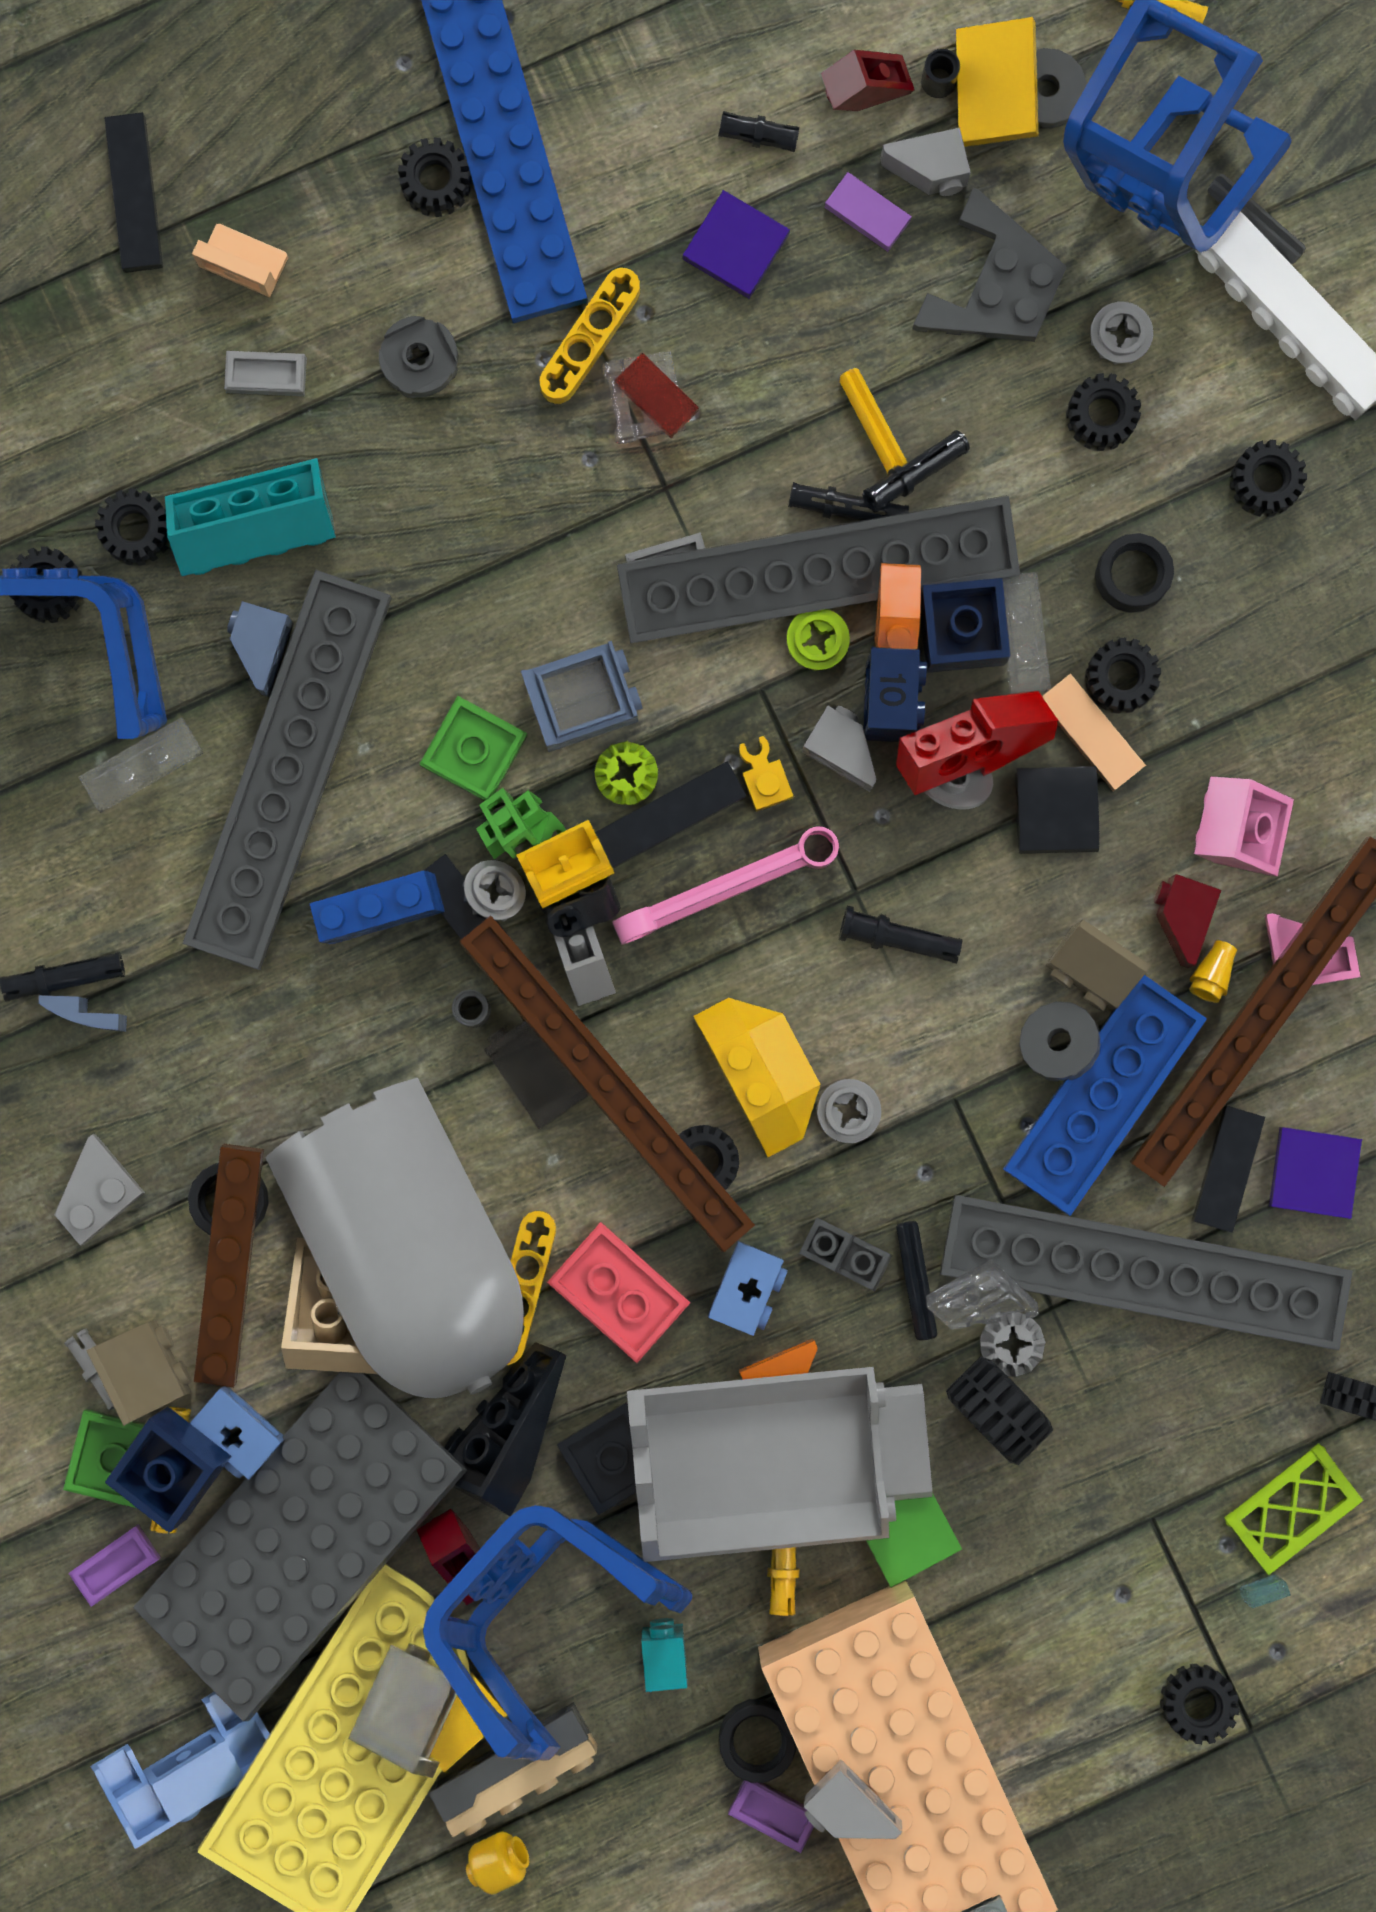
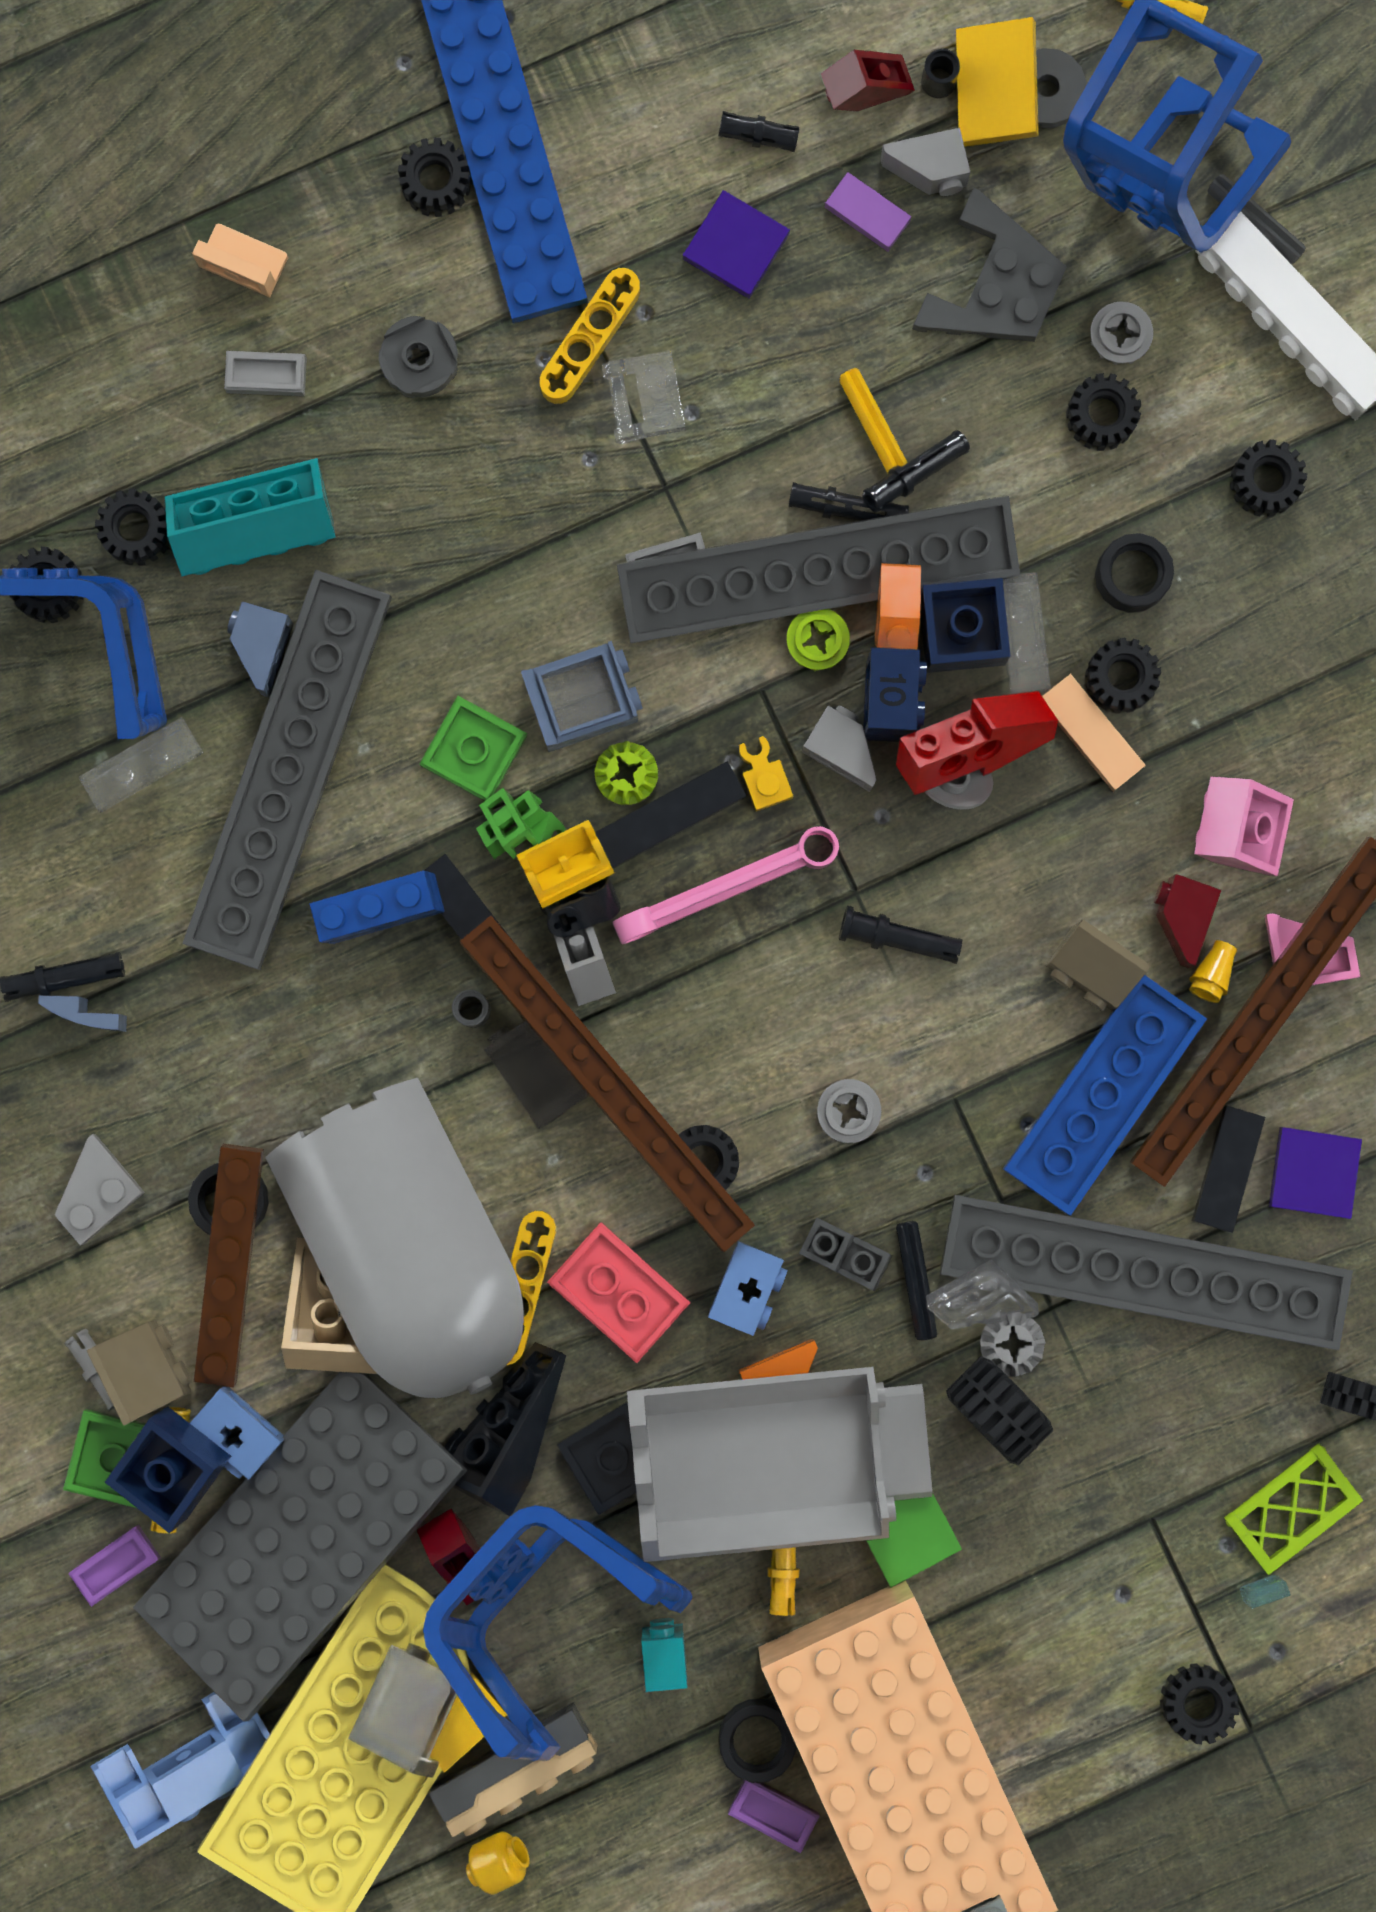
black tile [104,112,163,273] -> none
light grey gear [462,860,526,922] -> none
clear red tile [615,353,699,438] -> none
yellow wedge [693,998,821,1158] -> none
light grey slope [804,1760,902,1839] -> none
black slope [1015,766,1099,854] -> none
dark grey tile [1019,1001,1101,1082] -> none

